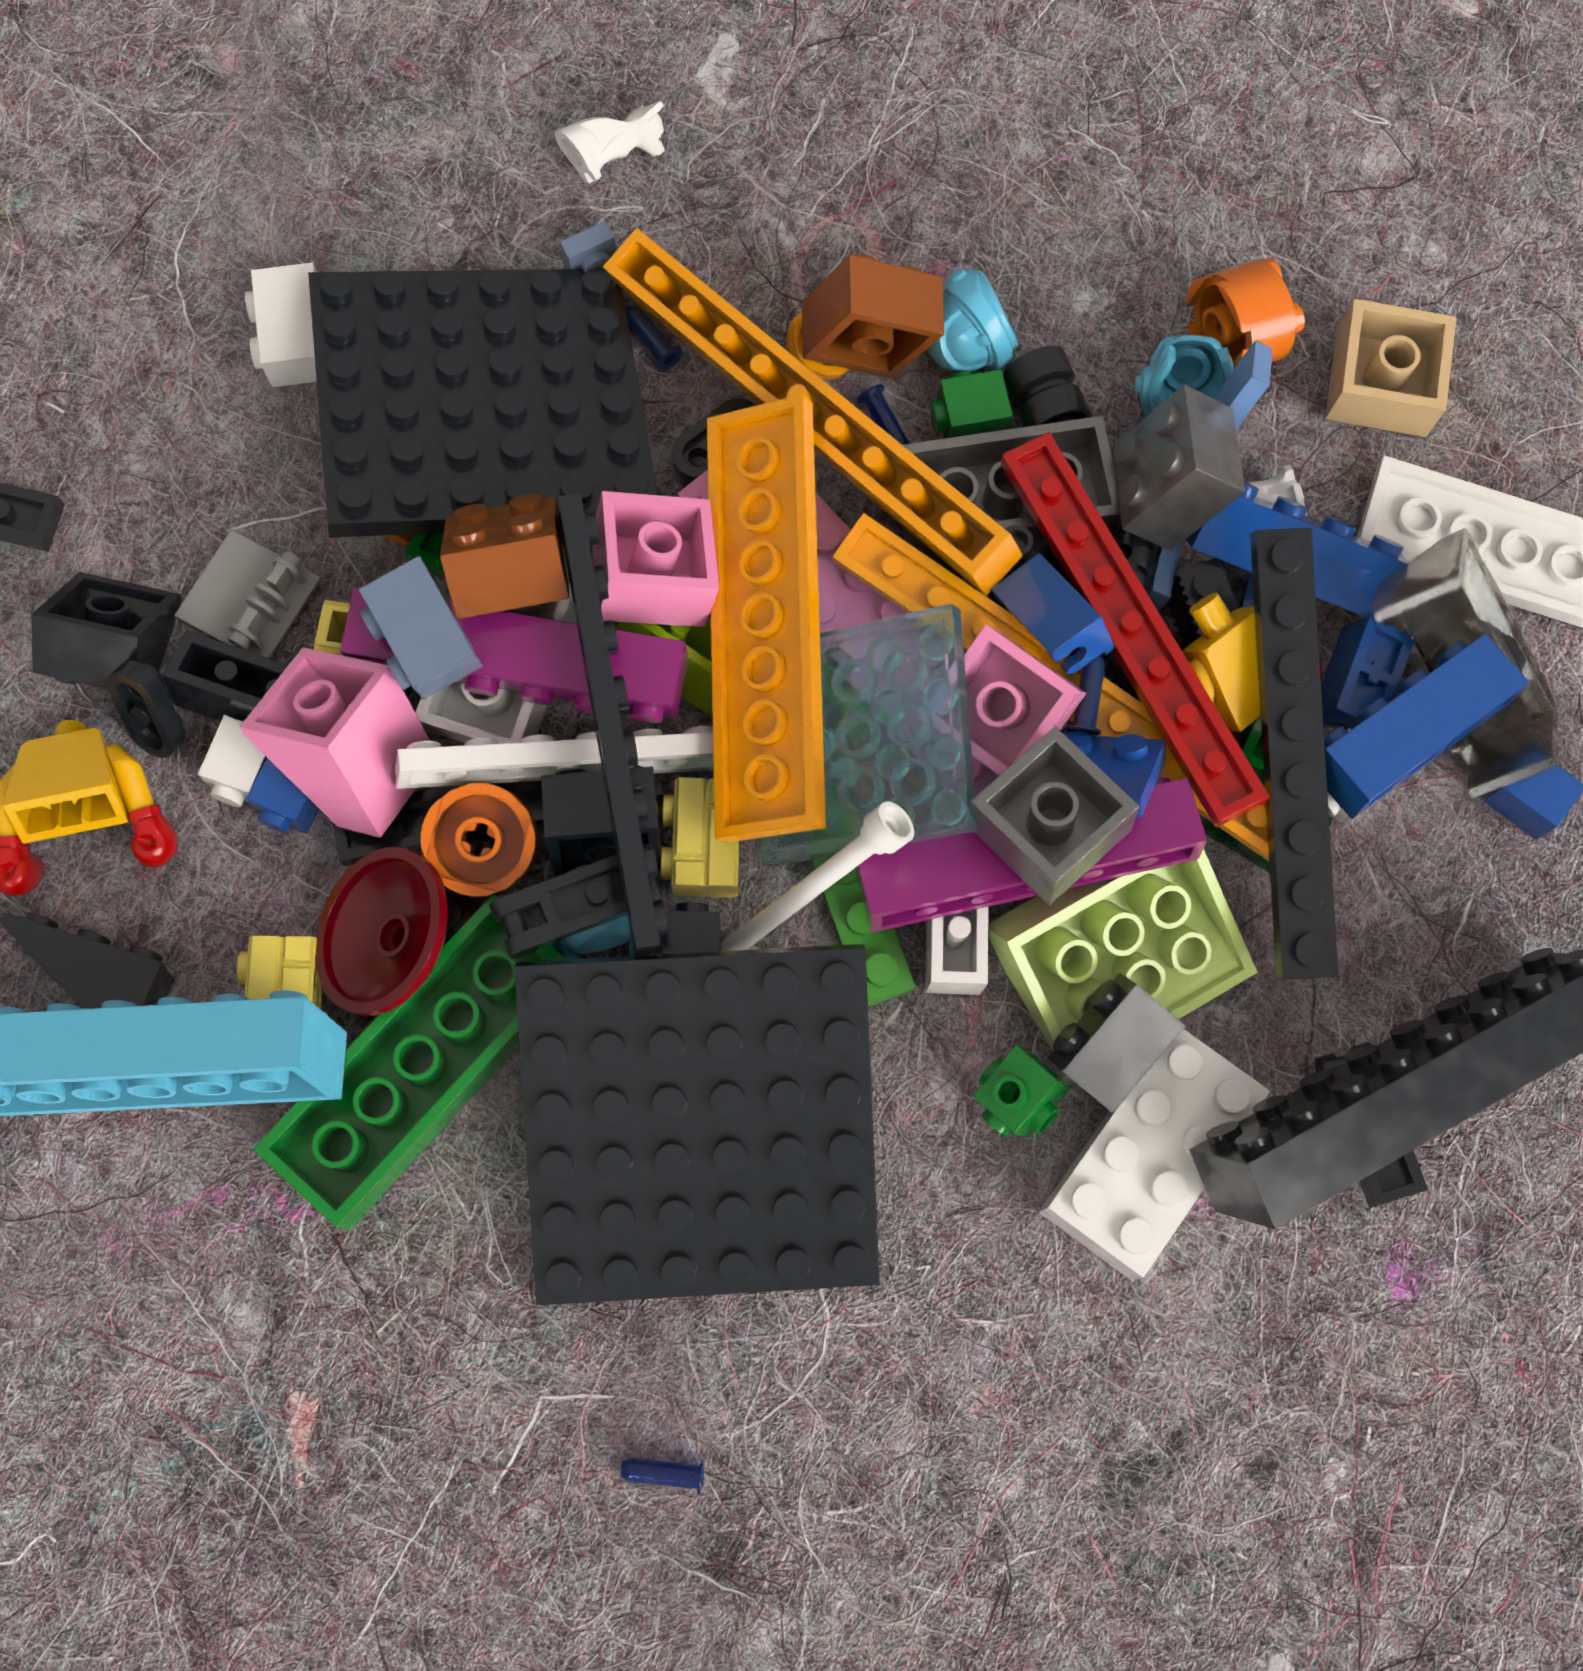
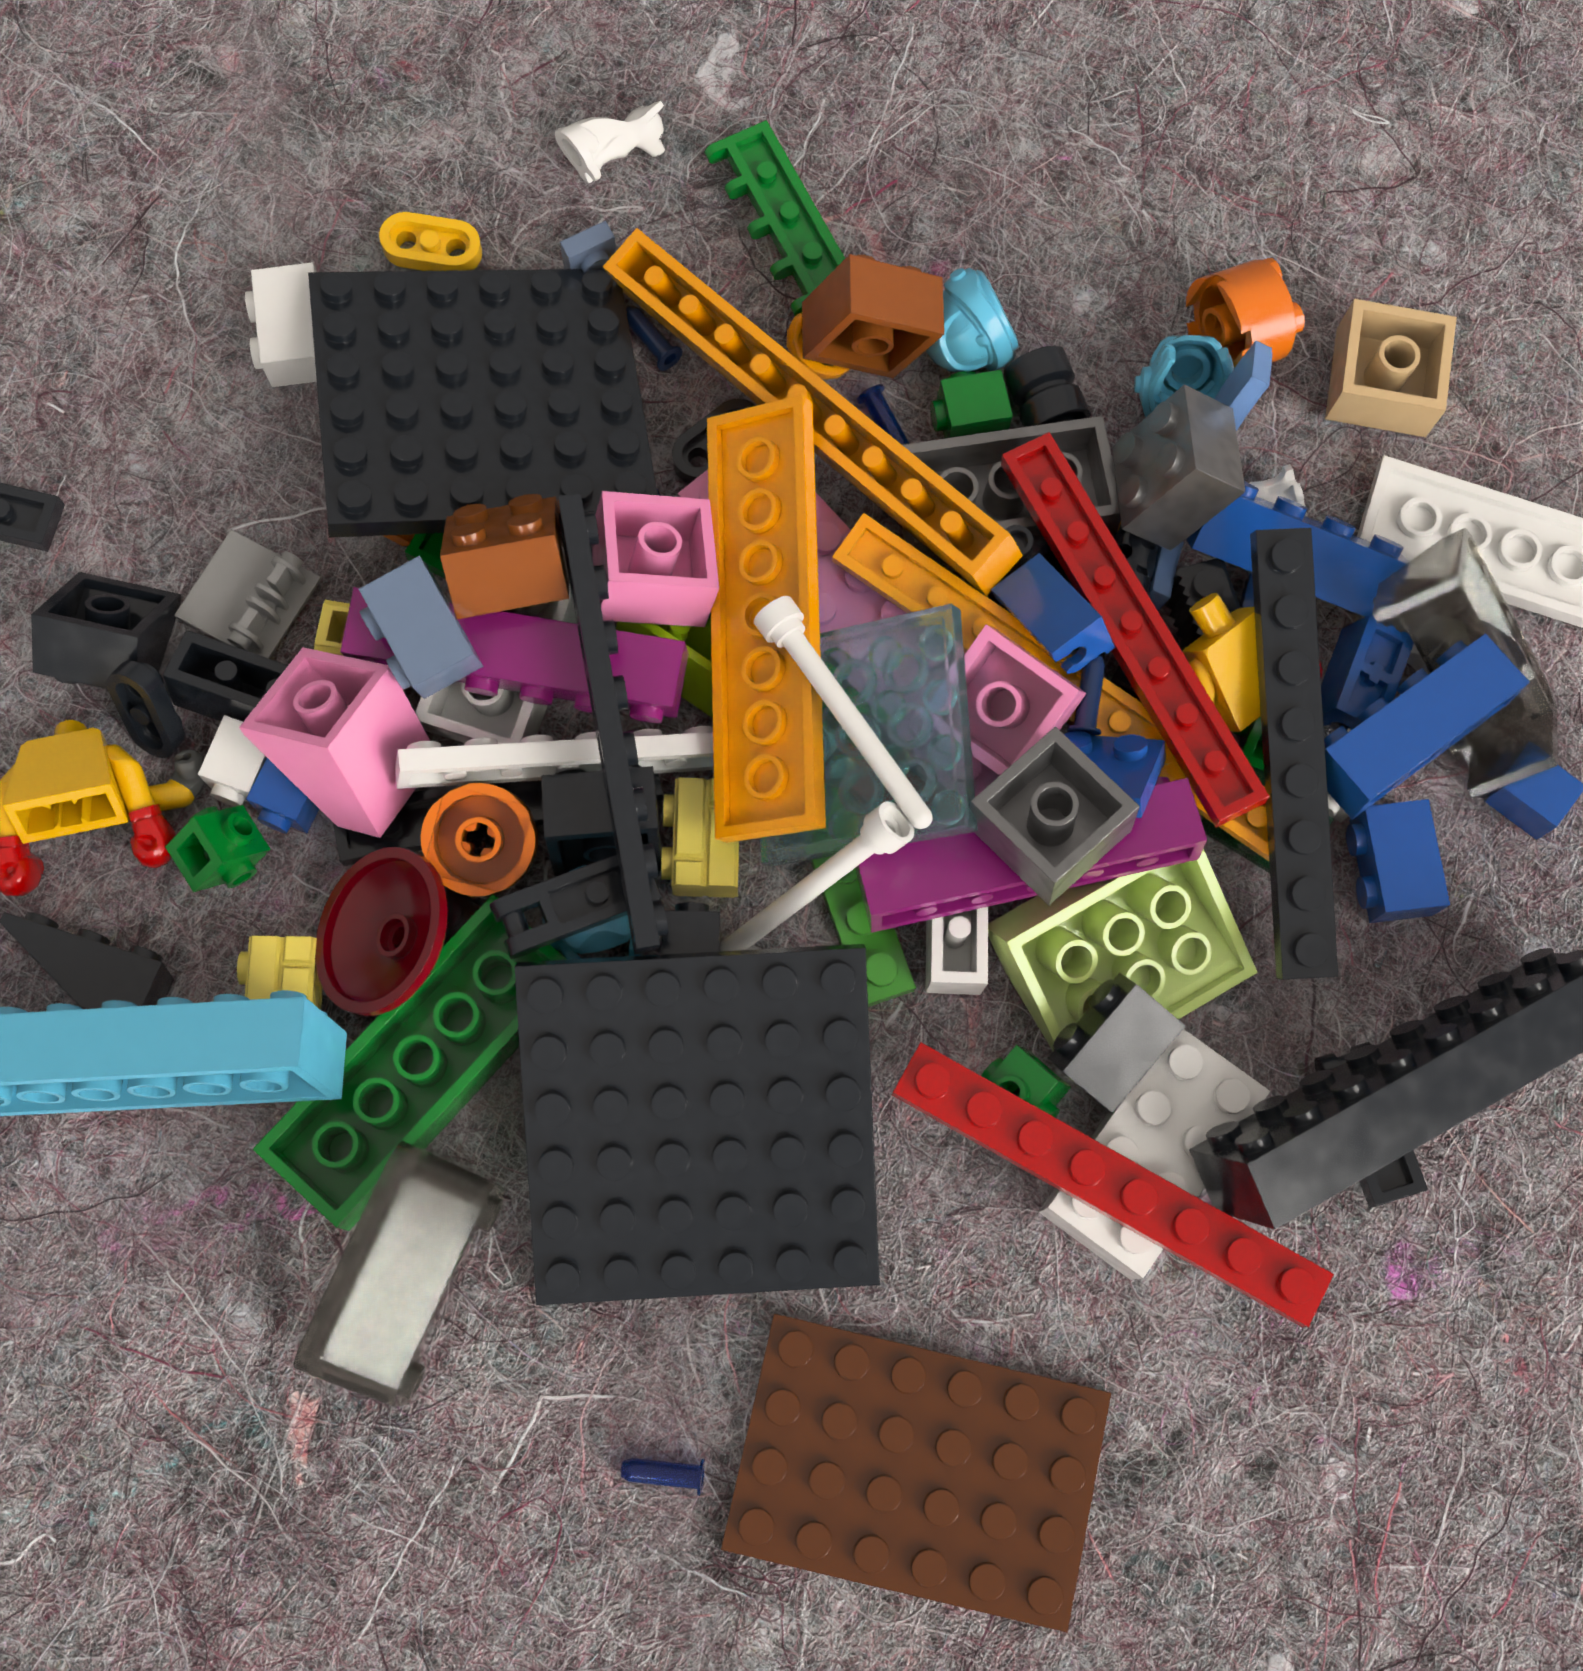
none -> arm [149,749,205,811]
none -> green brick [165,805,271,893]
none -> clear smoke windscreen [293,1141,507,1407]
none -> yellow plate [379,212,482,271]
none -> green hinge [704,120,845,316]
none -> reddish brown plate [721,1314,1111,1633]
none -> white piece [753,596,933,829]
none -> red plate [891,1042,1334,1327]
none -> blue brick [1346,799,1450,923]

